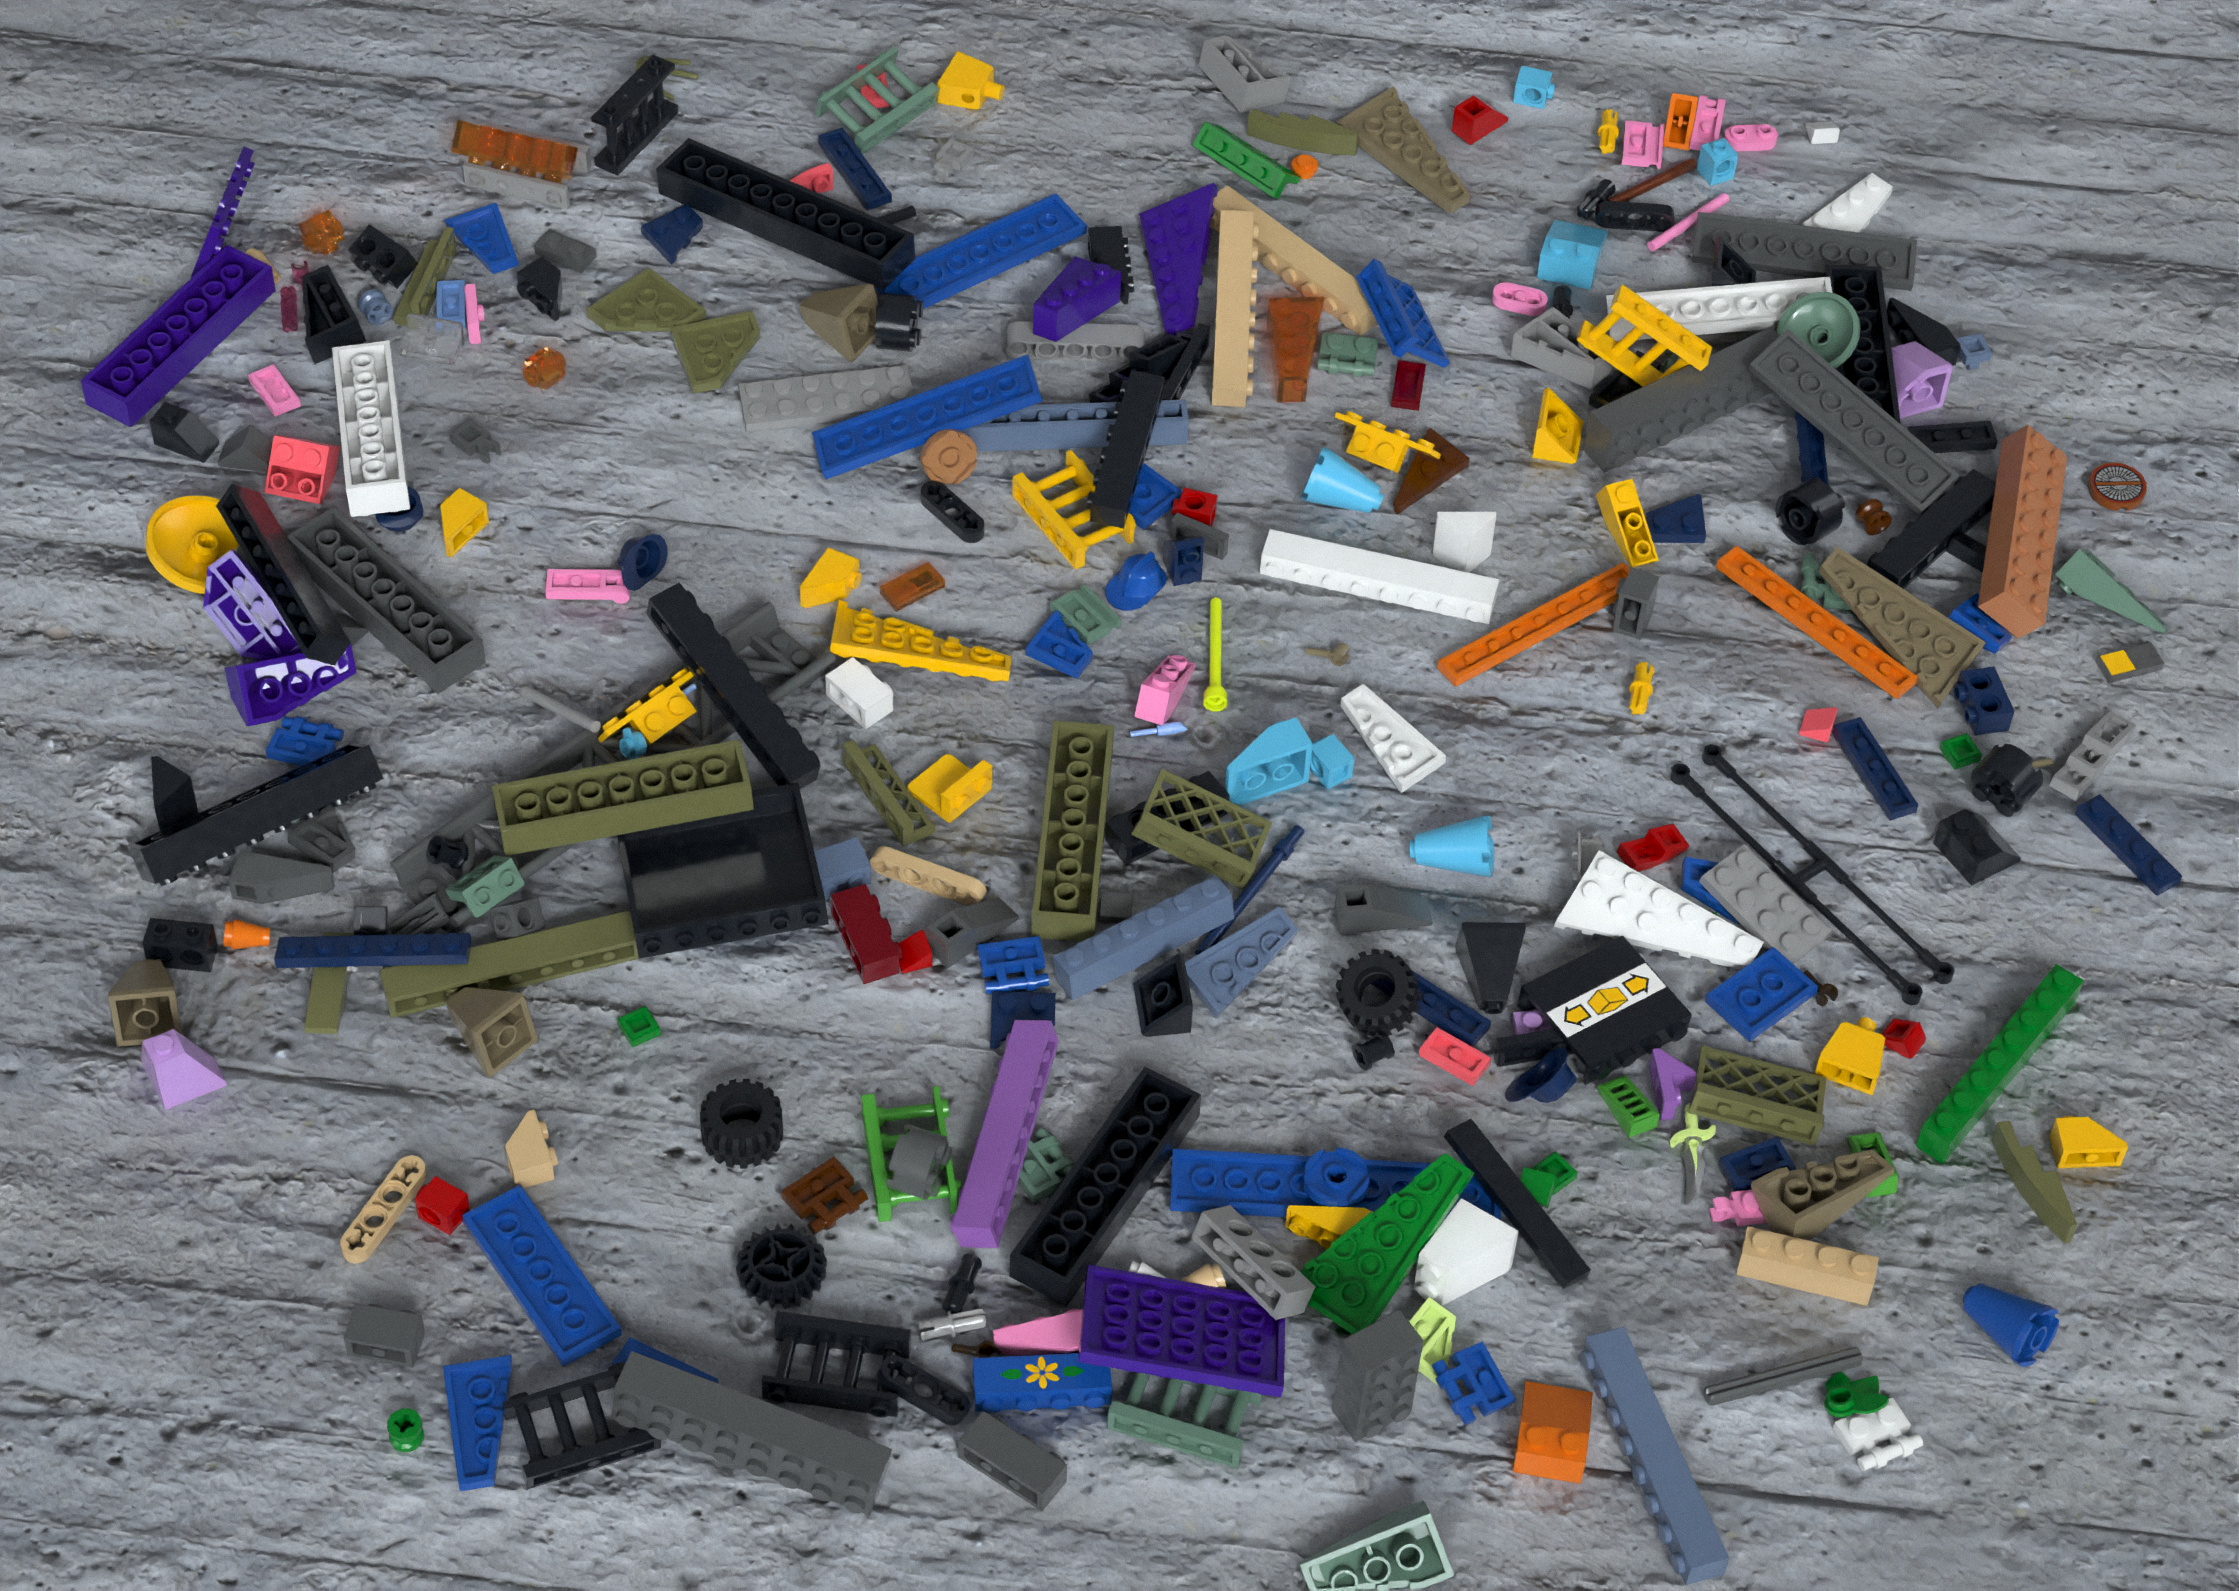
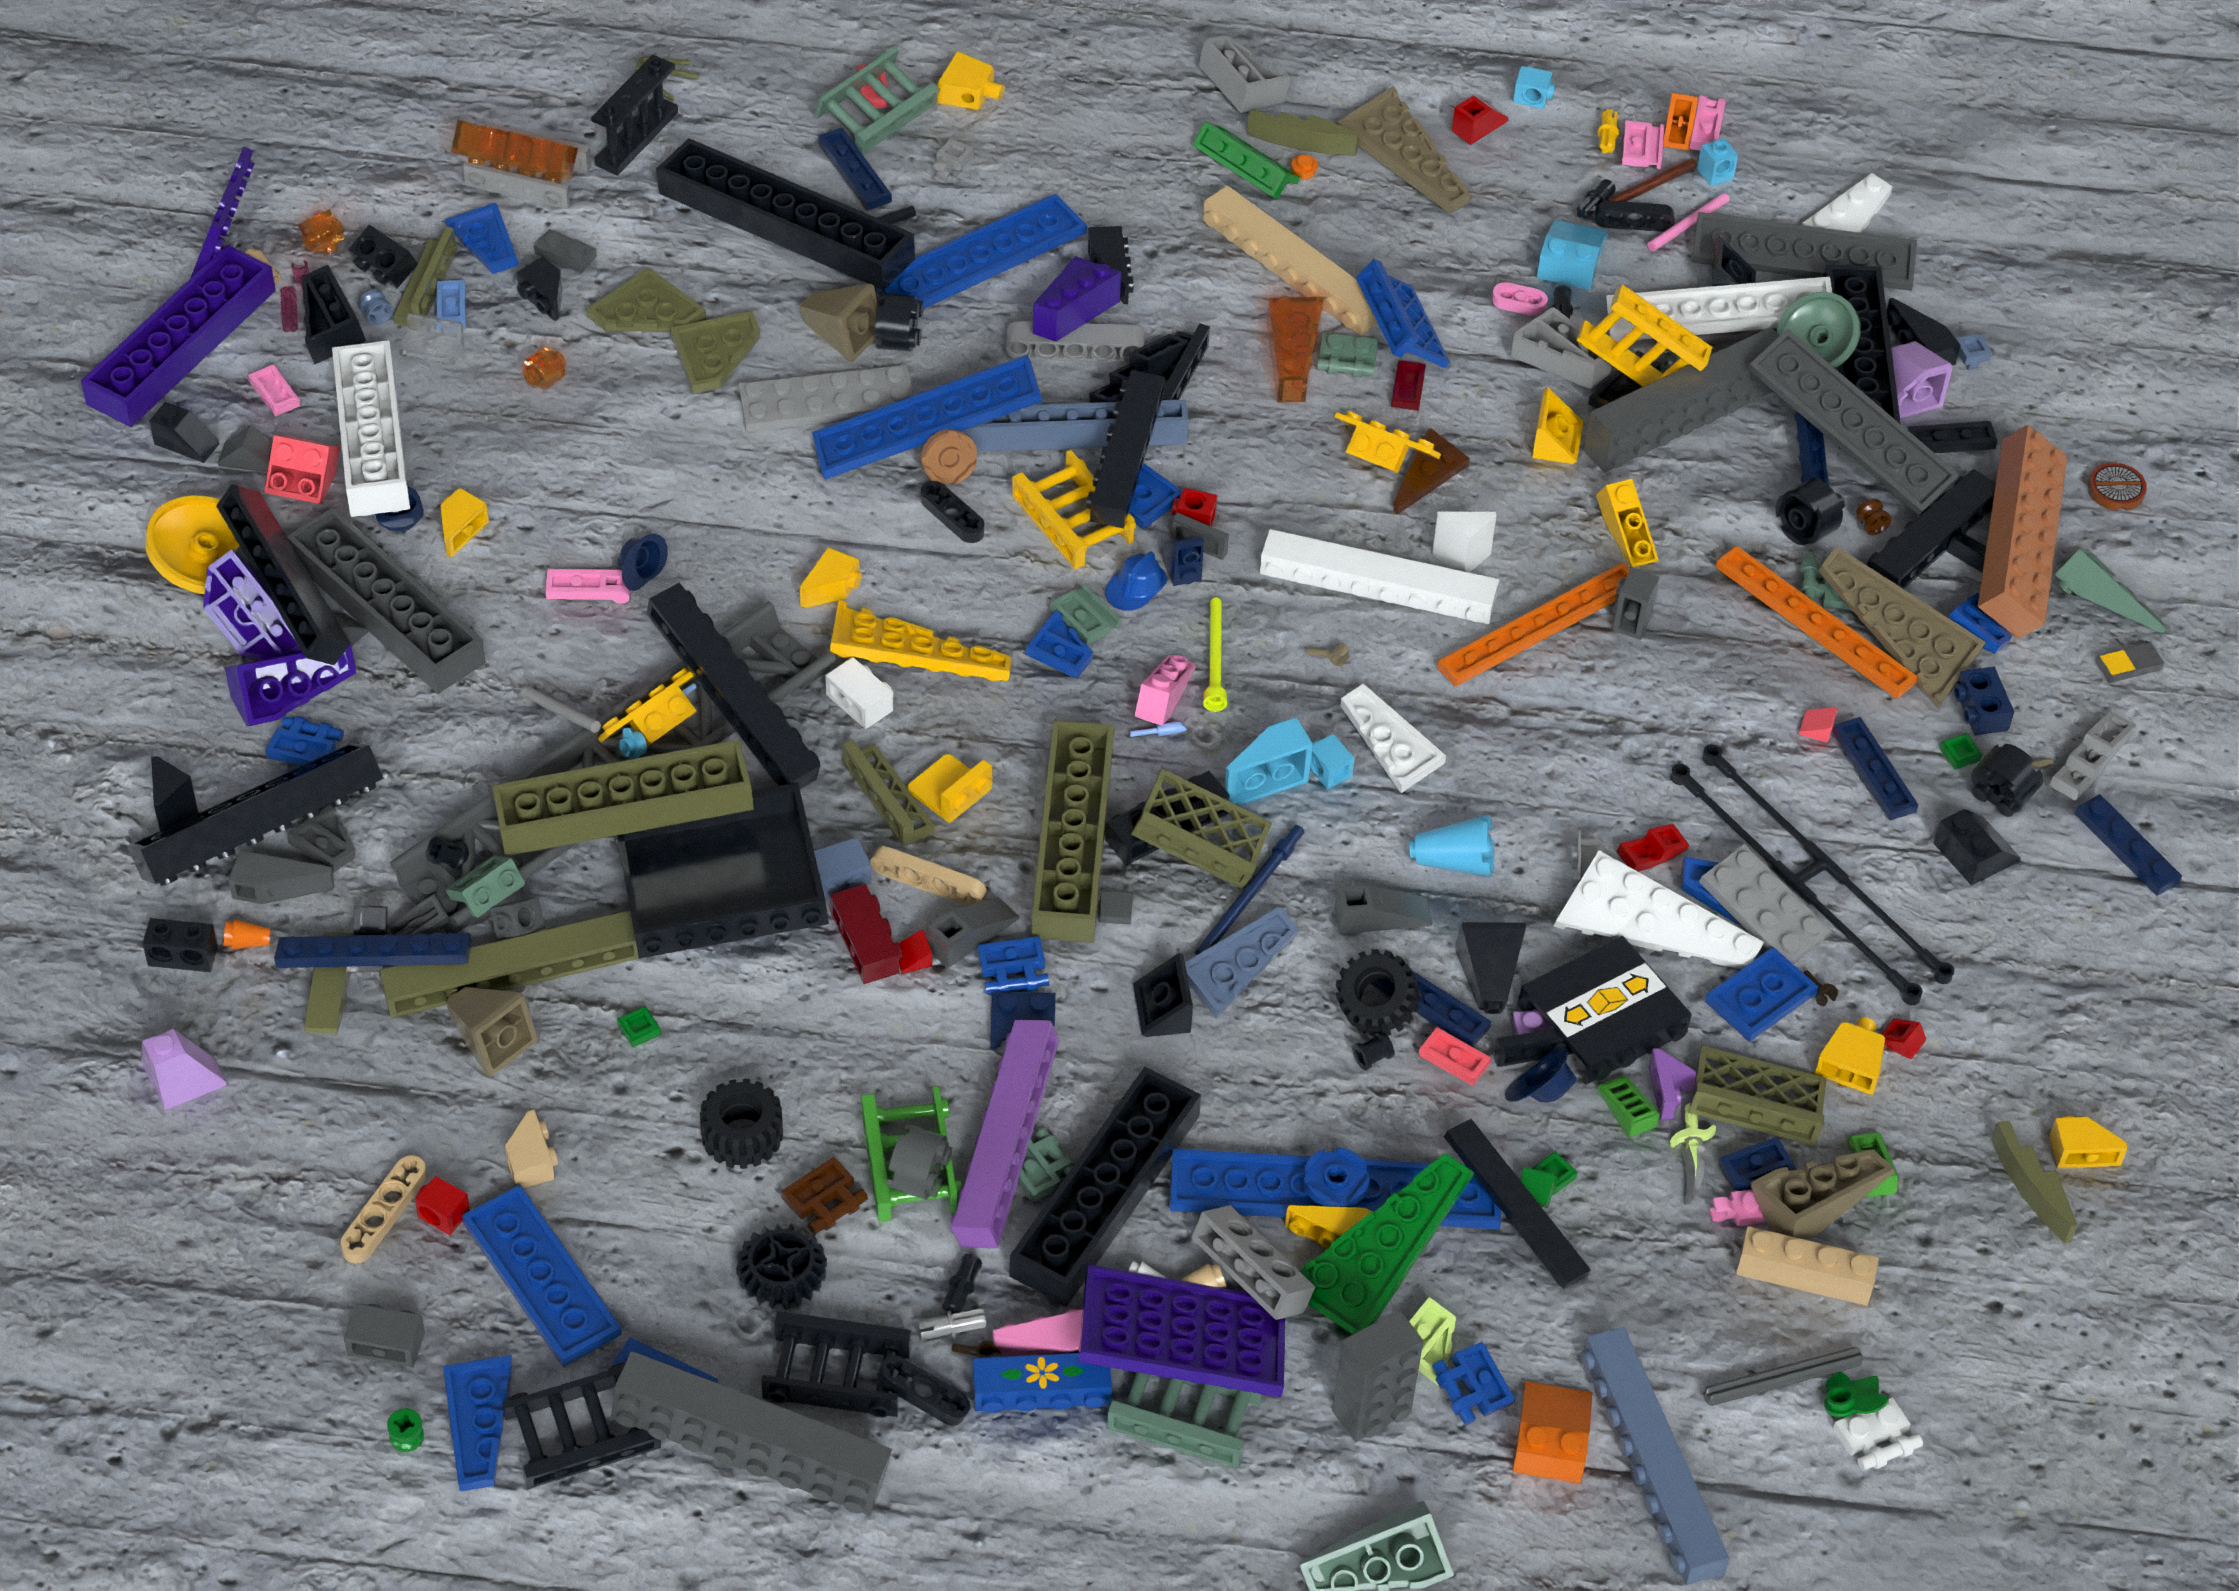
dark tan slope [108,959,183,1047] -> none
dark grey plate [449,419,502,464] -> none
bright pink plate [464,284,485,344] -> none
dark blue wing [641,204,703,264] -> none
coral slope [790,163,833,193] -> none
clear orange tile [879,562,945,612] -> none
dark grey brick [958,1411,1067,1511] -> none
sand blue brick [1053,874,1234,1001] -> none
dark purple wing [1139,182,1218,335] -> none
tan brick [1212,210,1259,407] -> none
medium azure cone [1300,446,1384,513] -> none
white slope [1413,1198,1519,1306] -> none
yellow axle [1629,662,1655,715] -> none
dark blue wing [1645,494,1706,543] -> none
bright pink plate [1724,124,1778,151] -> none
white slope [1805,121,1840,144] -> none
green brick [1916,964,2084,1164] -> none
blue cone [1962,1283,2059,1367] -> none

